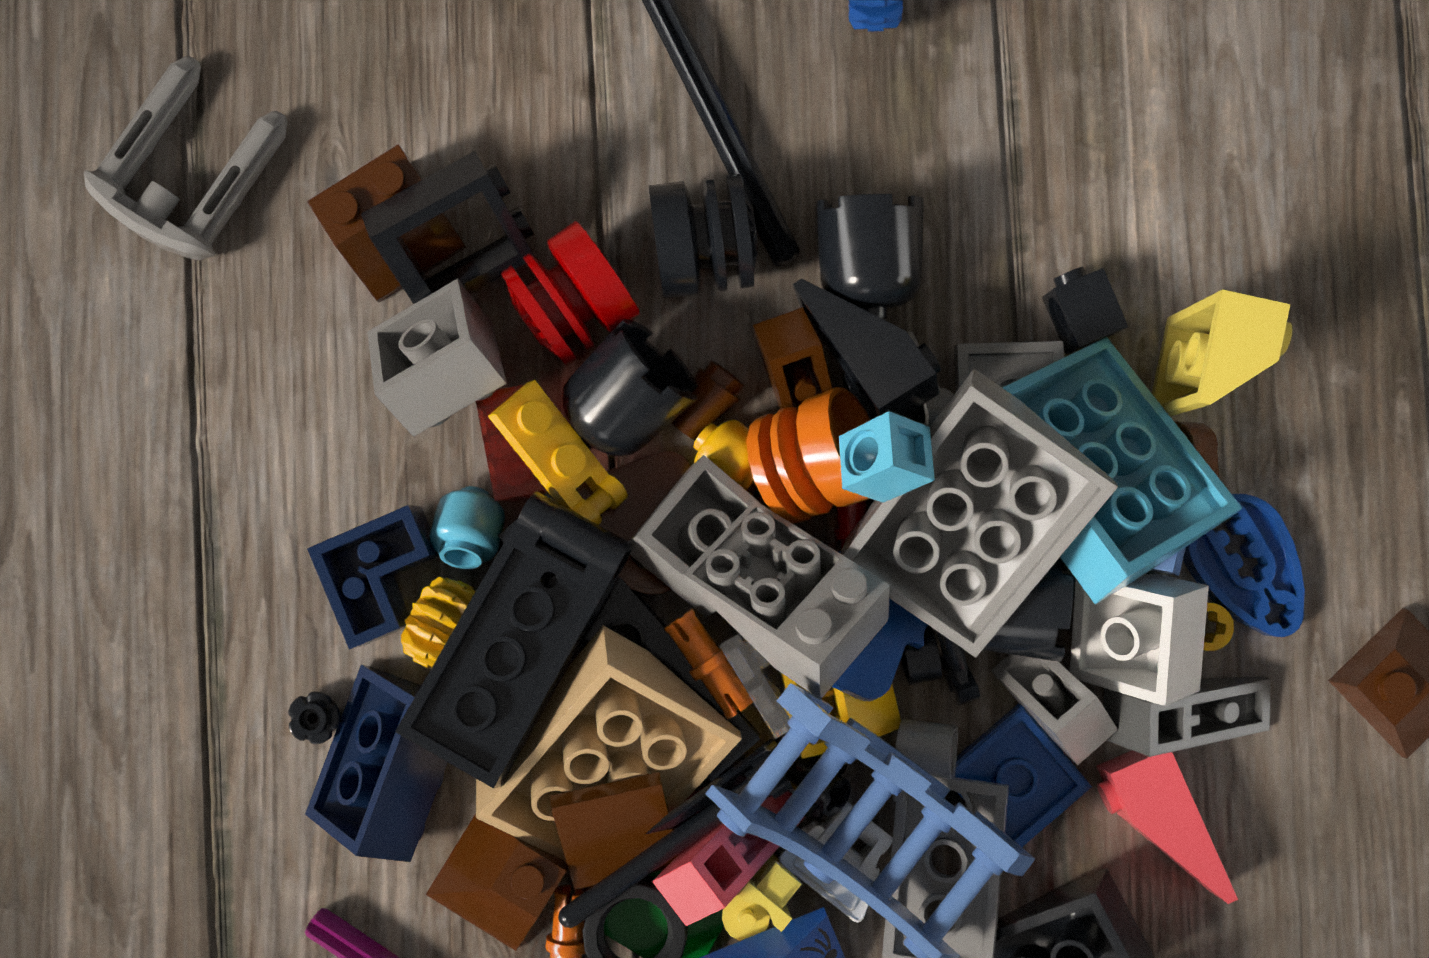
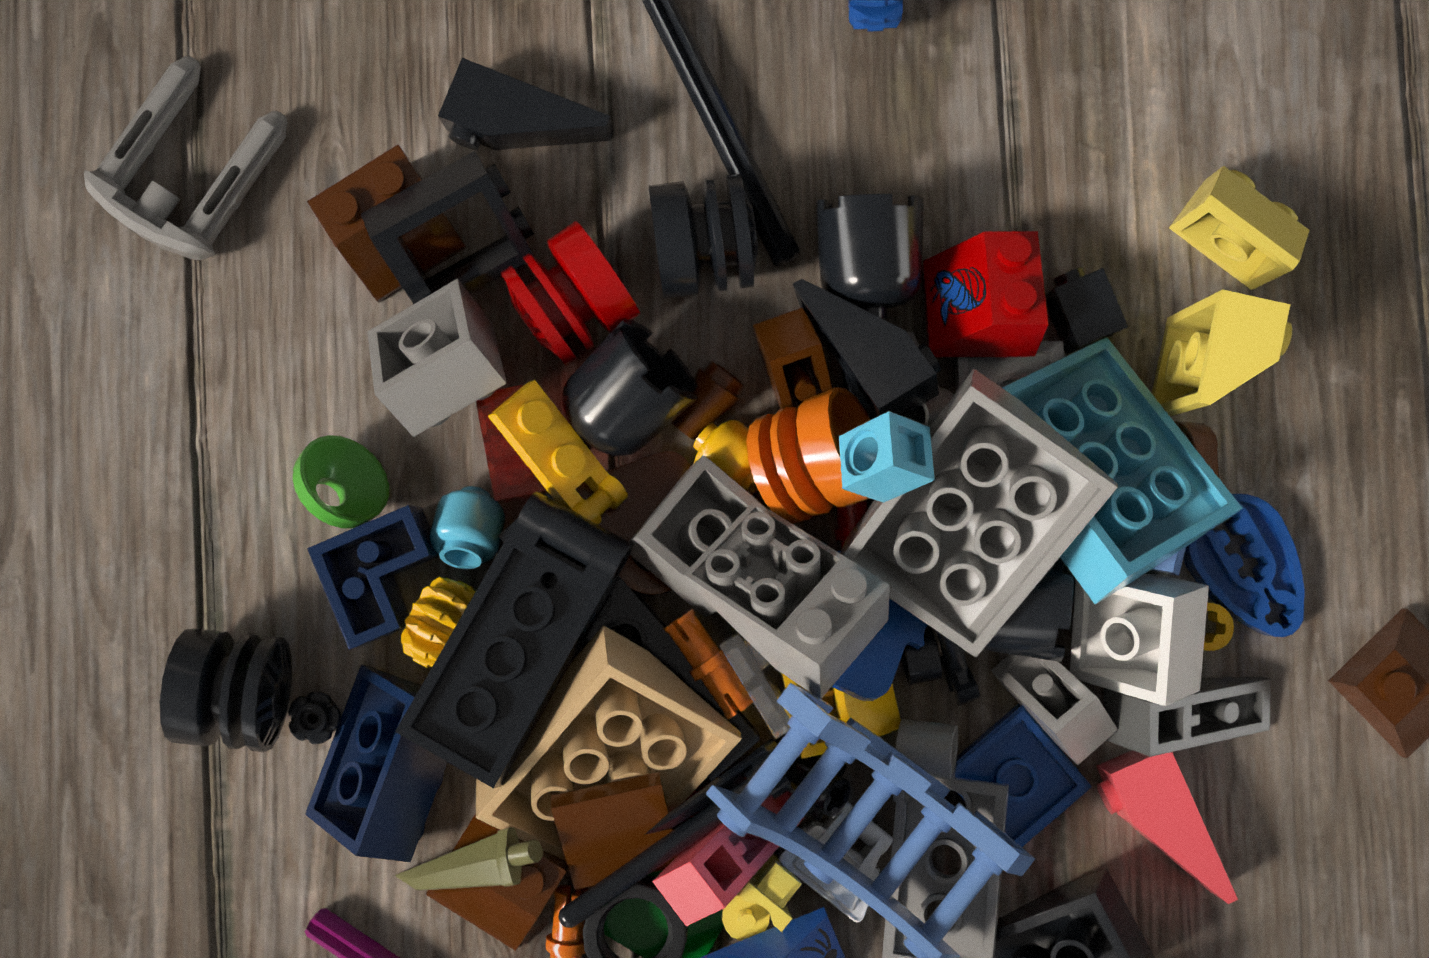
none -> black wheel [159,628,292,752]
none -> bright green piece [293,435,389,528]
none -> olive bar [394,827,543,891]
none -> black slope [438,58,614,150]
none -> red slope [922,231,1049,357]
none -> light yellow slope [1169,166,1310,290]

